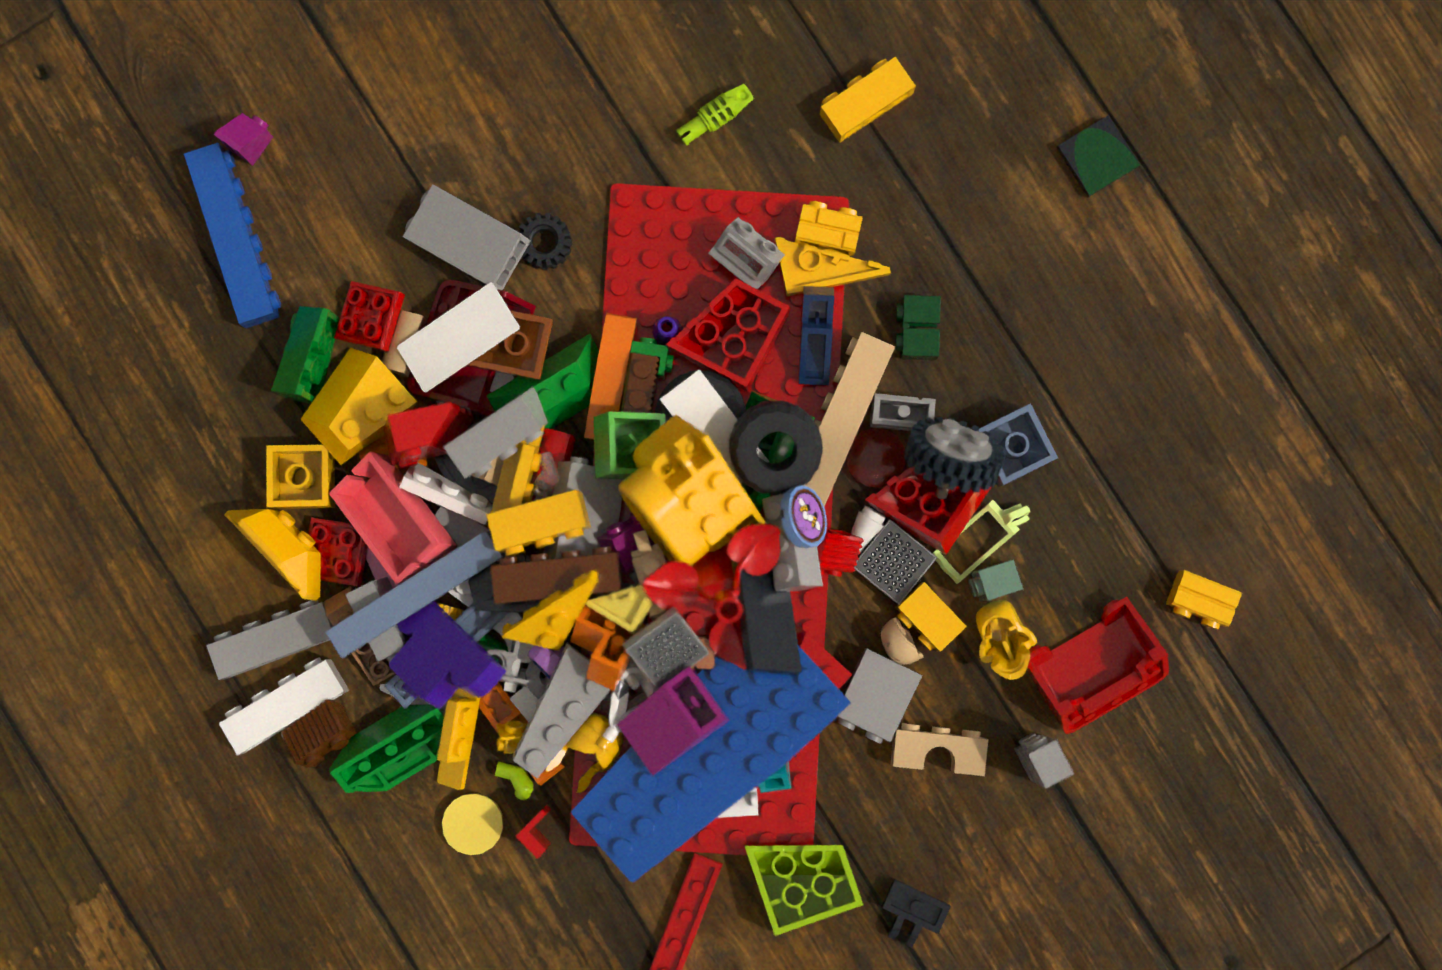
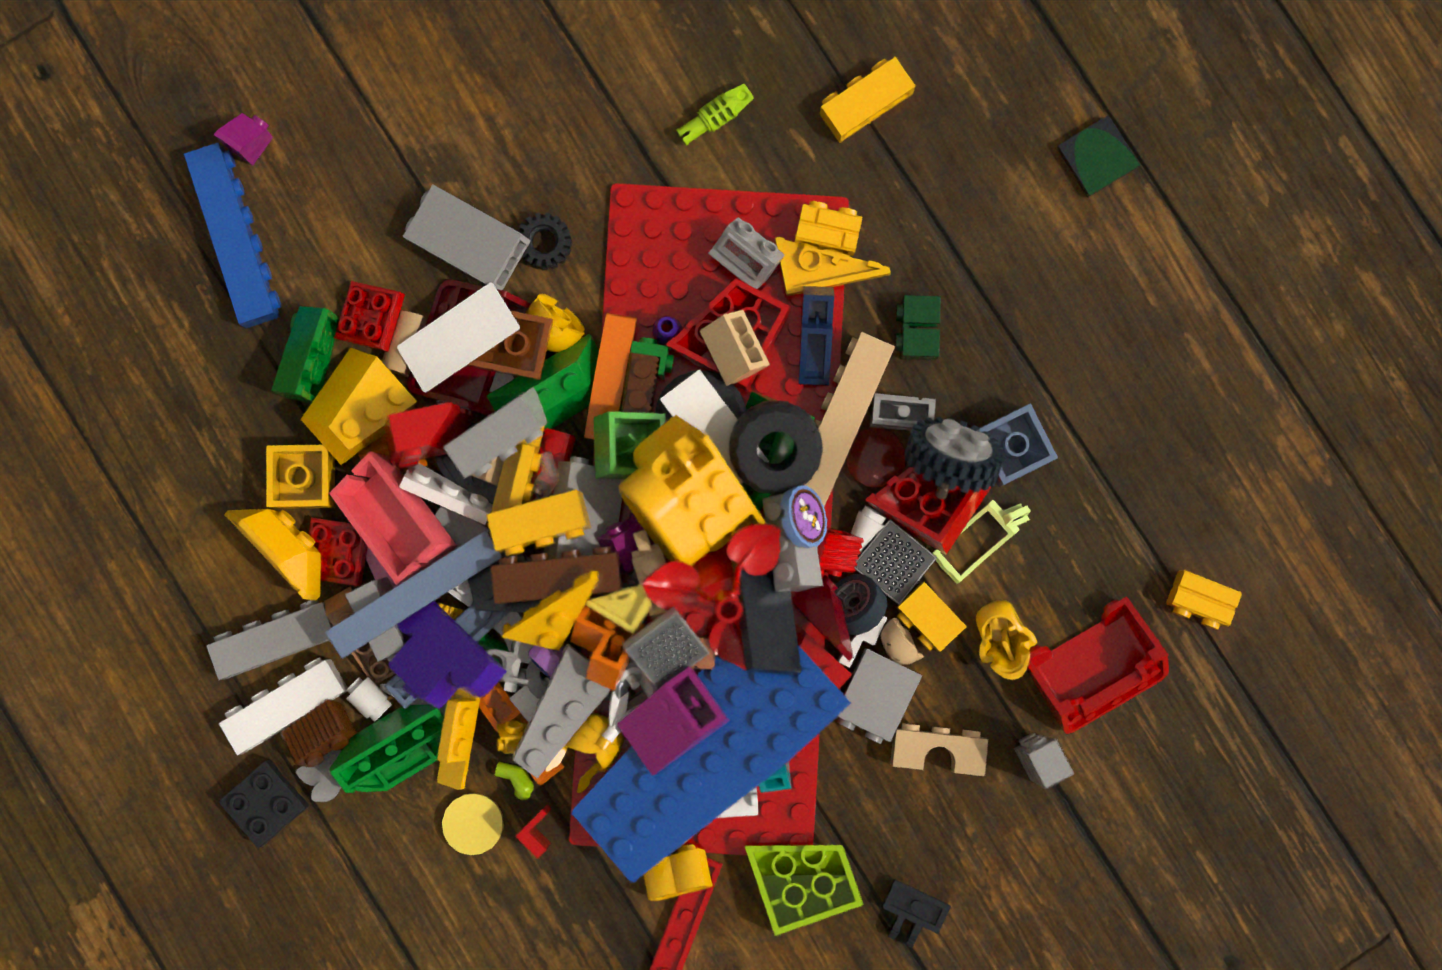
sand green brick [968,560,1023,601] -> none
none -> black brick [219,760,310,849]
none -> light grey plate [296,749,342,802]
none -> white brick [346,677,392,722]
none -> yellow cylinder [526,294,585,352]
none -> yellow brick [643,845,712,901]
none -> tan brick [700,310,770,386]
none -> dark red slope [790,575,853,661]
none -> black wheel [834,574,887,635]
none -> white slope [837,616,887,668]

